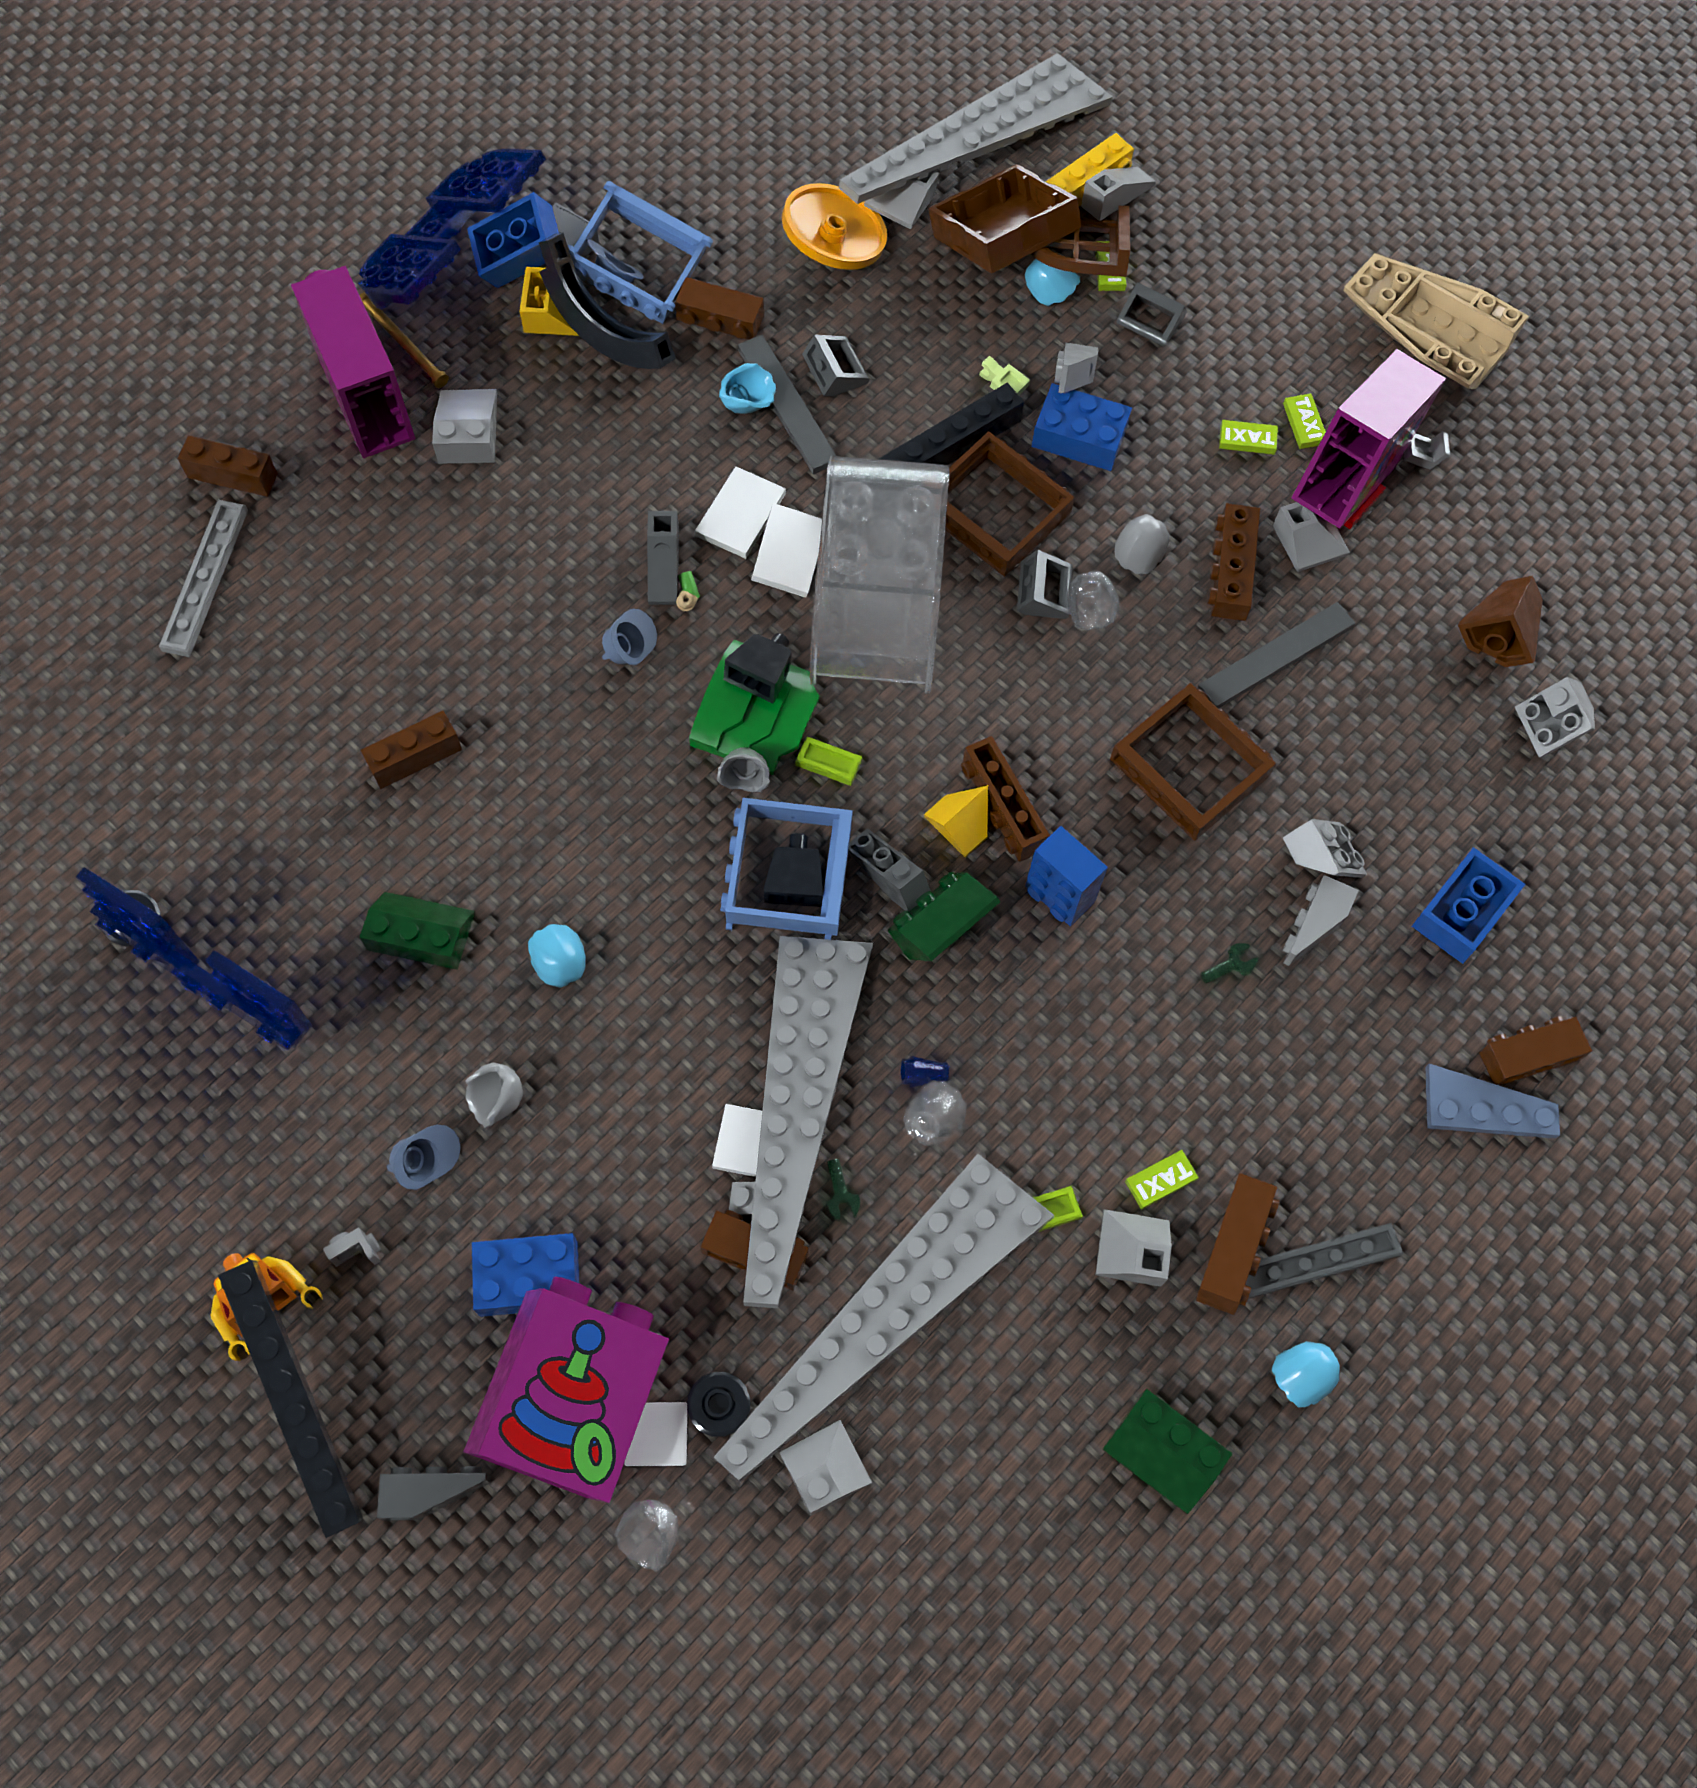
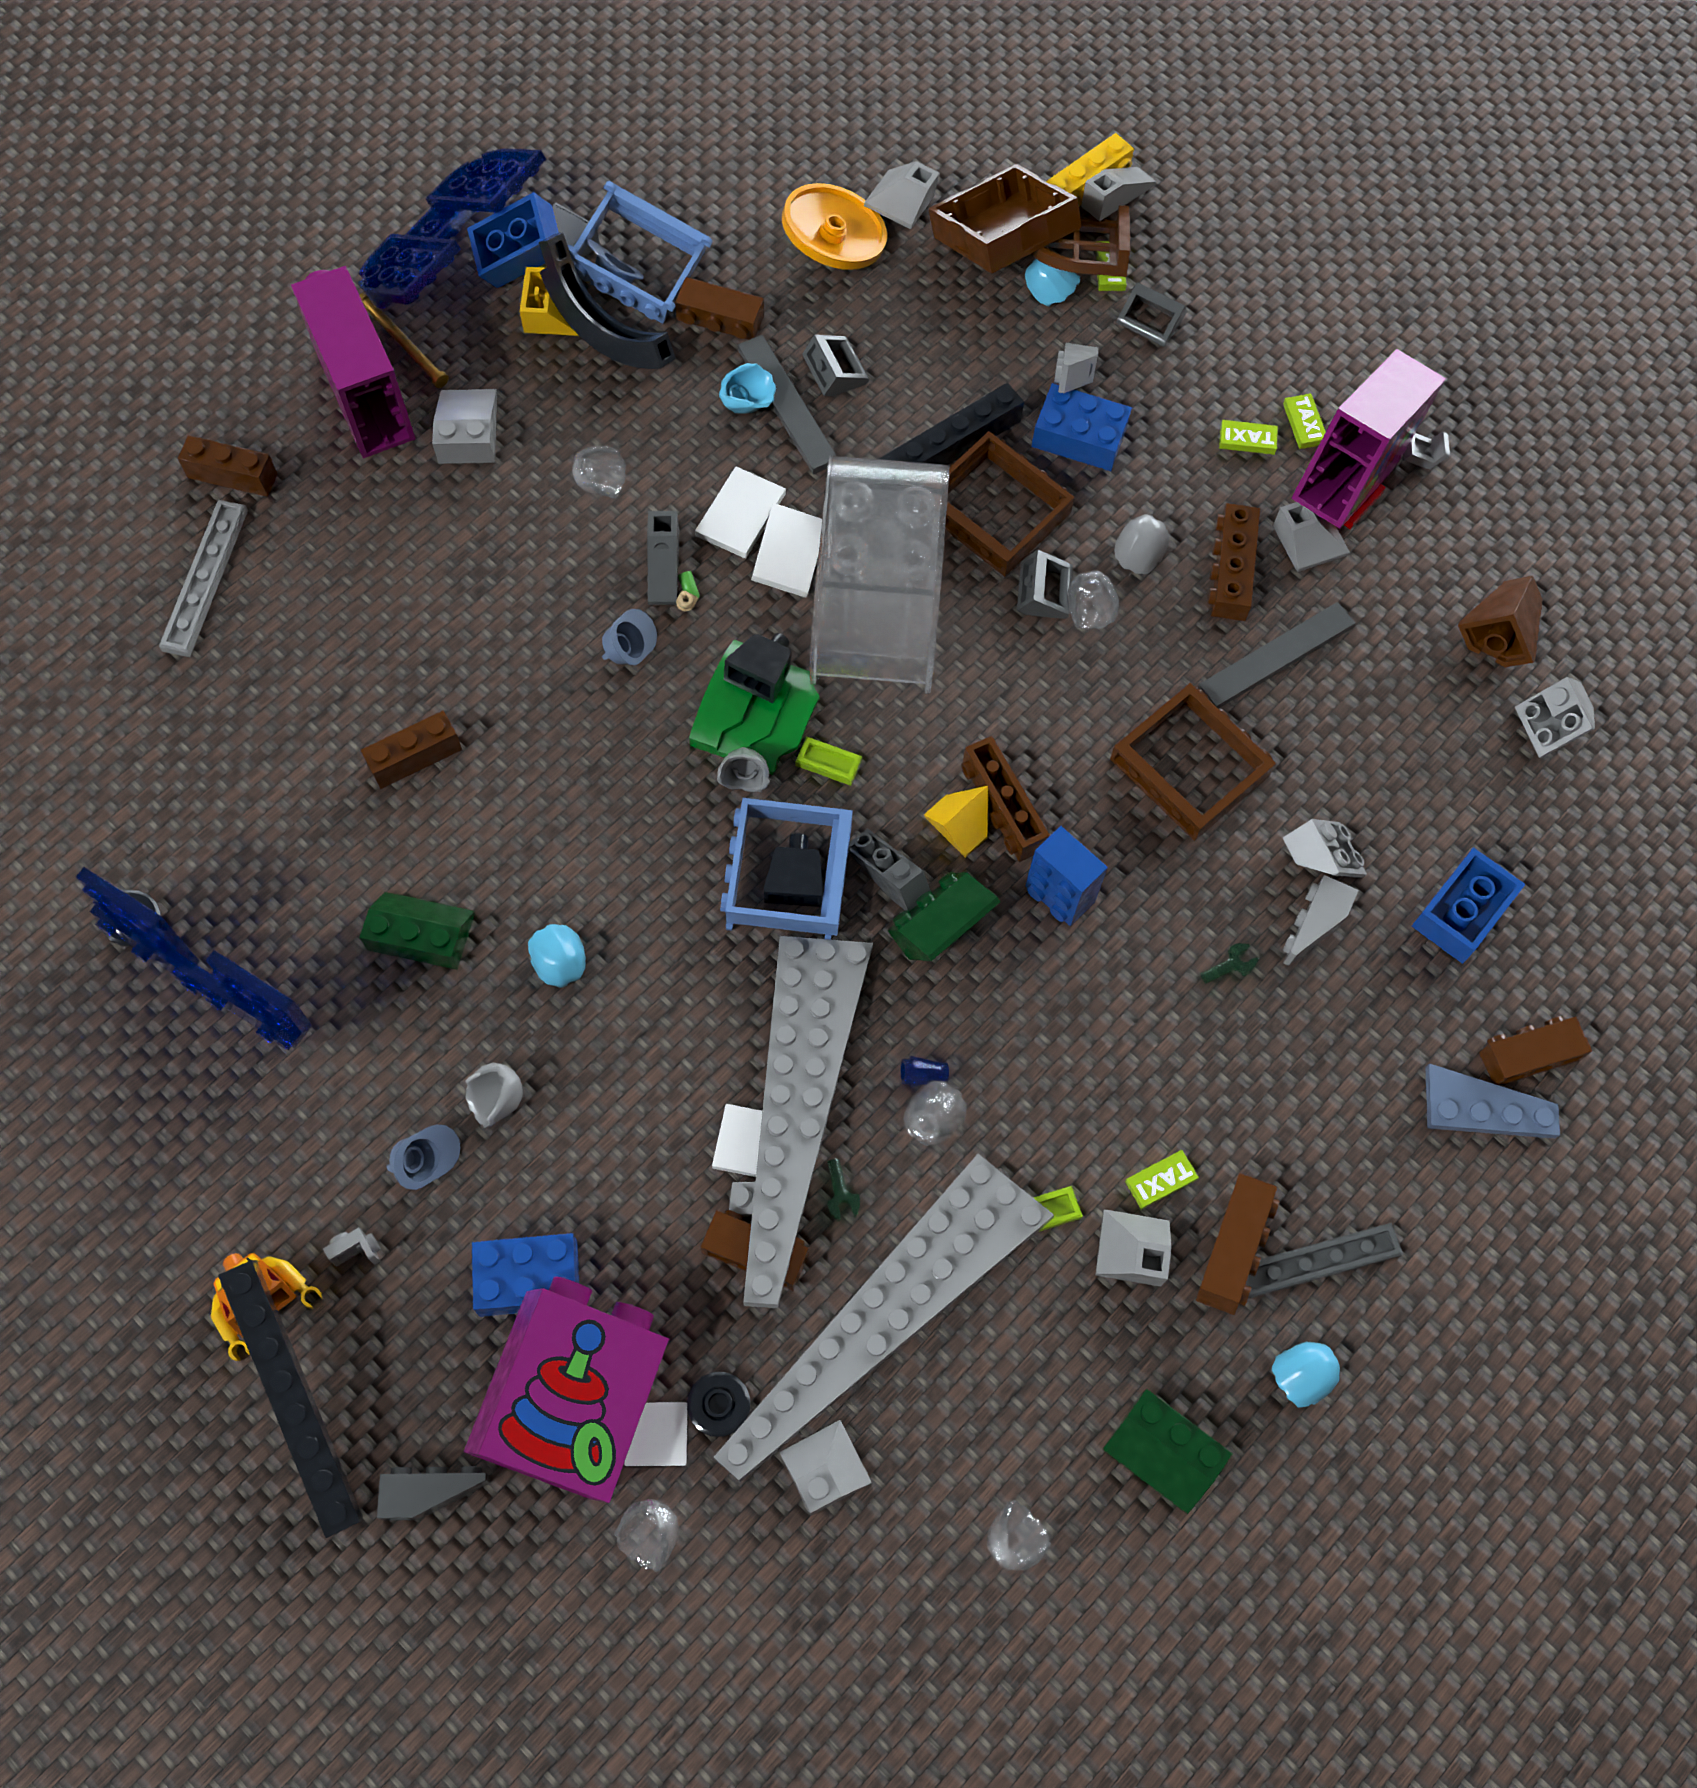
light grey wing [839,53,1113,204] -> none
yellowish green plate [979,356,1030,395] -> none
tan wedge [1344,253,1529,389] -> none
none -> clear hair [572,446,626,498]
none -> clear hair [987,1500,1051,1571]

